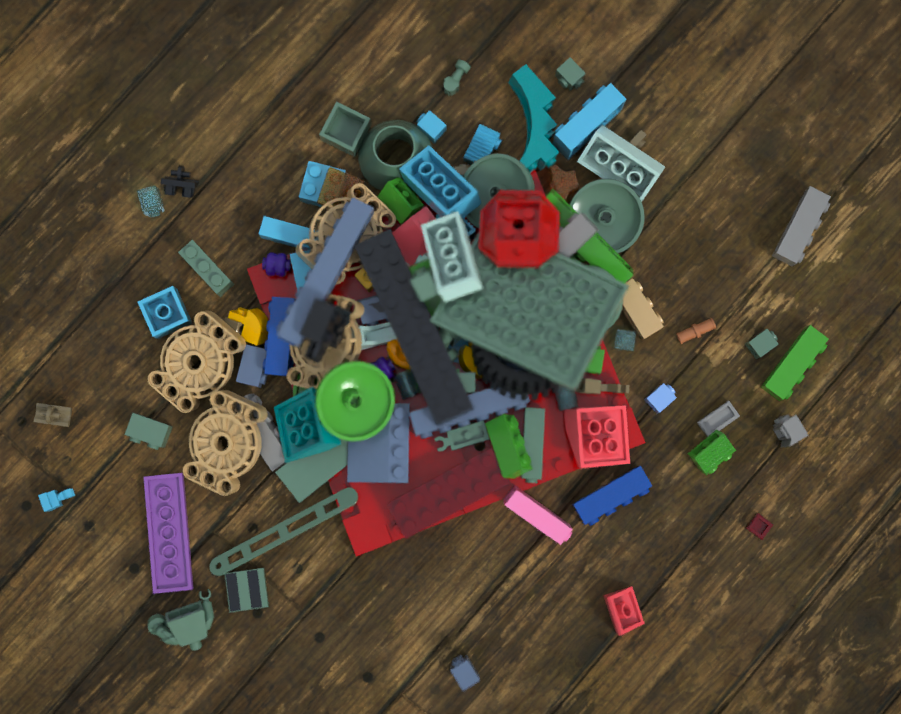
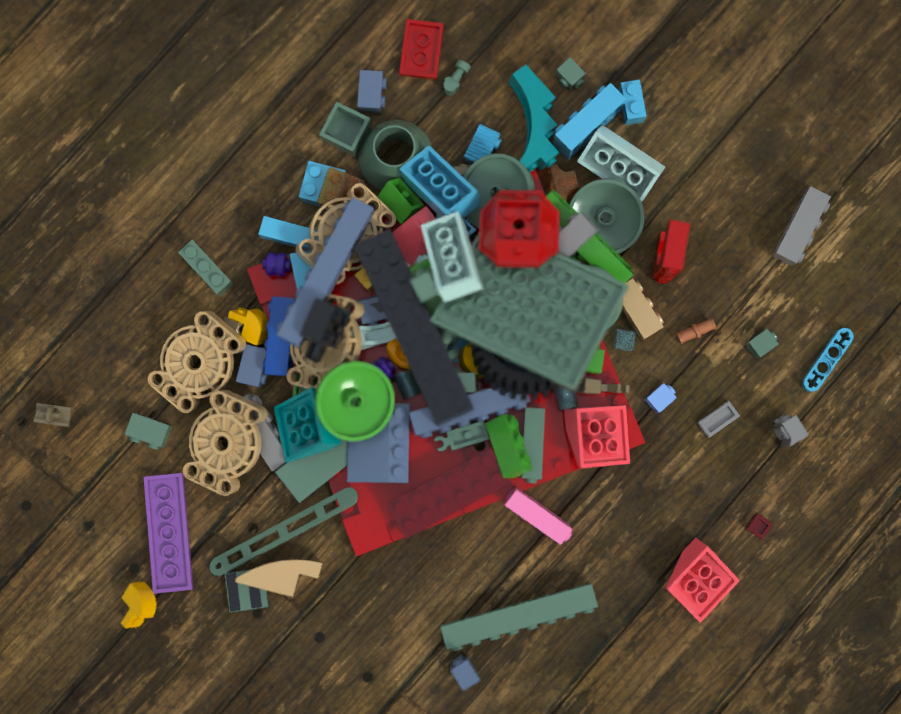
medium azure piece [38,488,75,512] -> none
clear light blue brick [137,186,165,217] -> none
medium azure brick [138,286,193,339] -> none
sand green torso [147,589,214,651] -> none
black hips [161,165,199,198] -> none
medium azure brick [417,110,447,143] -> none
blue brick [572,466,652,526] -> none
coral slope [603,586,645,636] -> none
dark tan plate [629,130,647,149] -> none
bright green brick [688,430,736,475] -> none
bright green brick [761,325,829,401] -> none
none -> yellow brick [121,582,156,628]
none -> tan slope [235,559,322,597]
none -> sand blue brick [357,70,387,113]
none -> red plate [399,19,444,80]
none -> sand green brick [440,583,598,652]
none -> medium azure brick [618,80,646,125]
none -> red arch [651,220,690,284]
none -> coral slope [666,538,740,623]
none -> medium azure beam [802,328,854,392]

